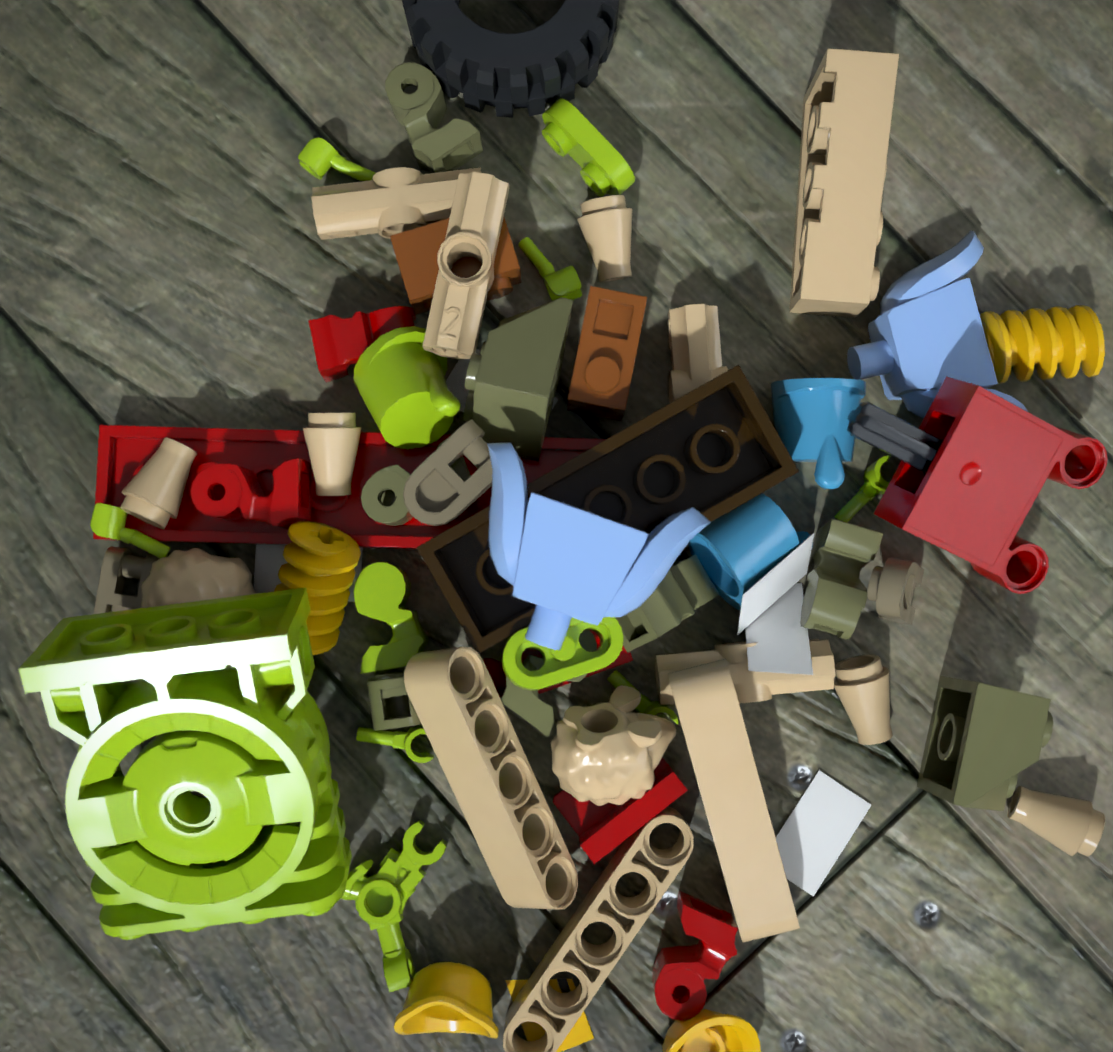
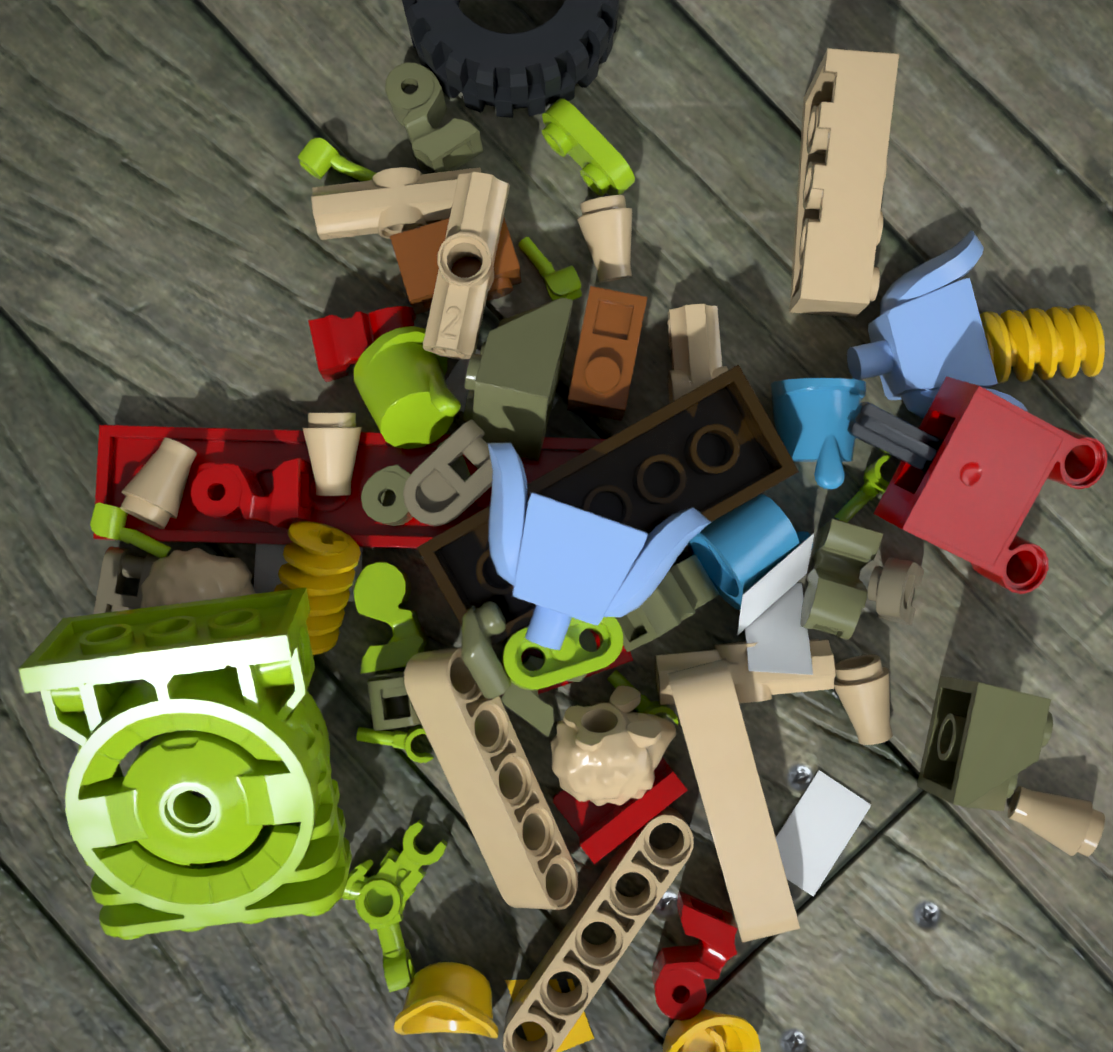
none -> olive arm [461,601,511,699]

